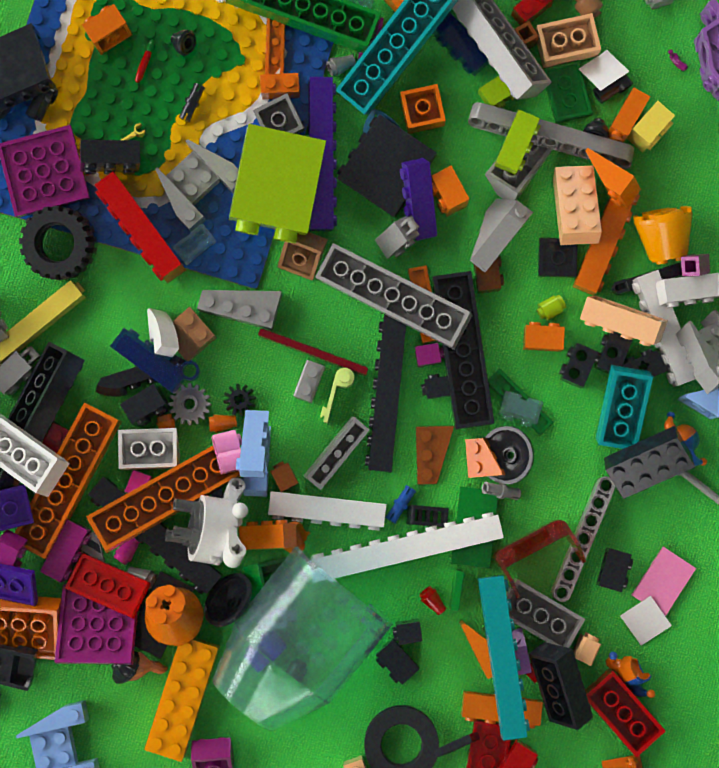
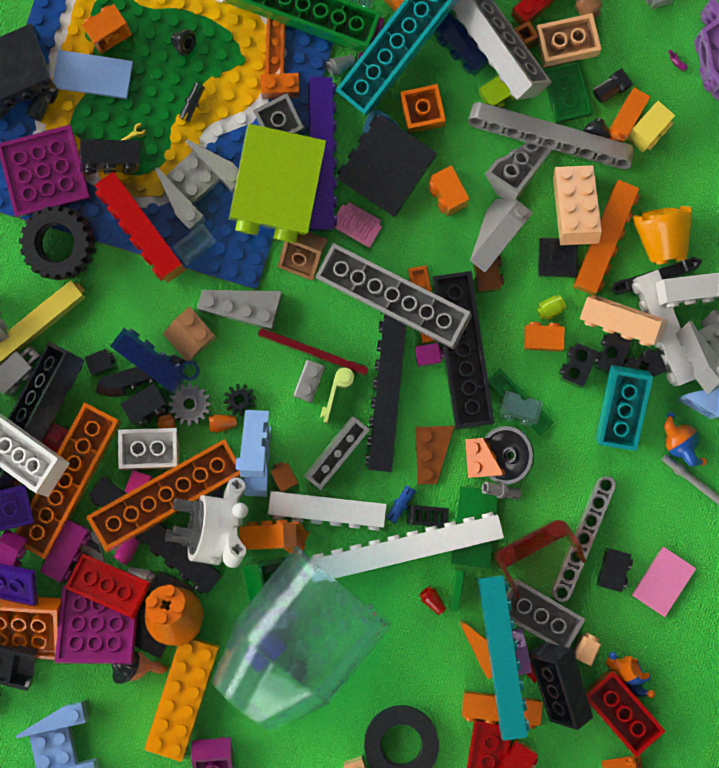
red piece [135,40,155,83] -> none
white slope [147,308,179,357] -> none
black dish [204,573,252,627] -> none
bright pink brick [211,430,242,475] -> none
light grey brick [375,216,420,259] -> none
black brick [376,638,420,685] -> none
black brick [392,618,423,645] -> none
dark purple brick [400,158,437,241] -> none
black brick [421,374,450,400] -> none
black tile [434,732,480,757] -> none
lime brick [494,110,541,175] -> none
white sticker [579,50,629,91] -> none
orange slope [585,148,641,208] -> none
black brick [604,426,695,499] -> none
white sticker [620,596,672,645] -> none
brick [681,254,710,276] -> none
none -> light blue tile [53,50,134,99]
none -> black brick [84,349,117,377]
none -> bright pink window [334,202,382,248]

